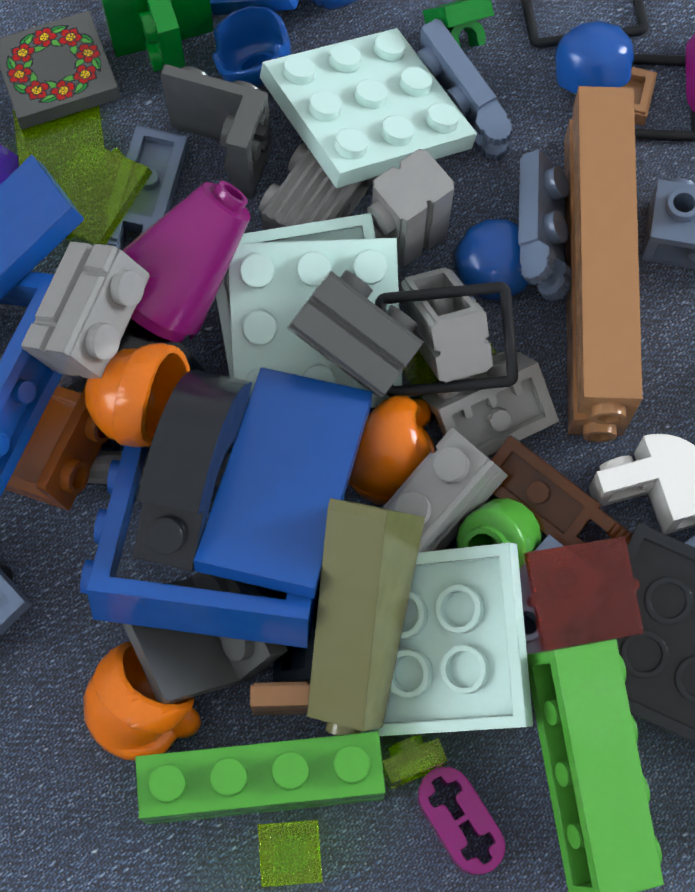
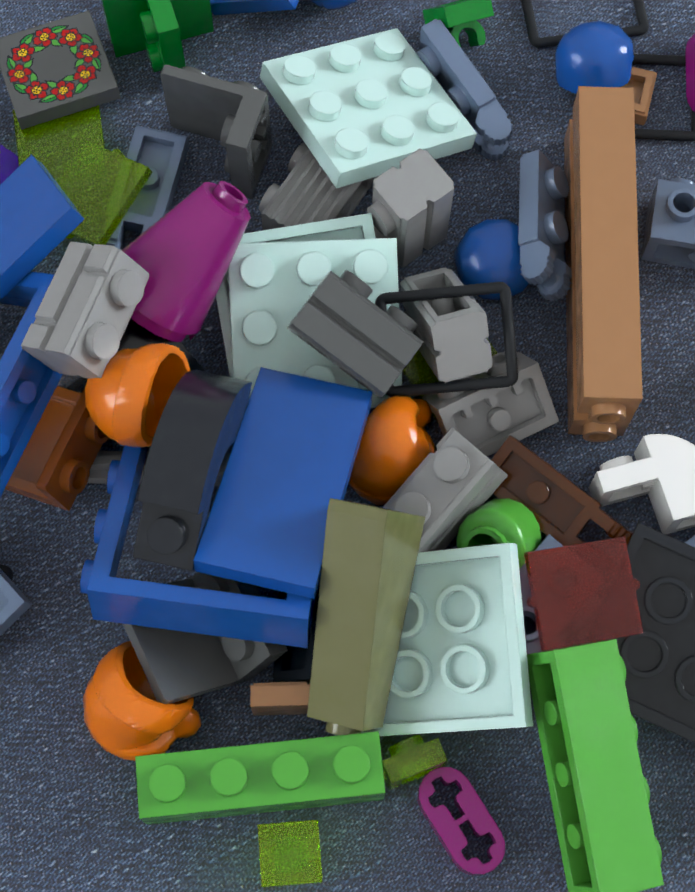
blue hair [212,6,291,88] -> none

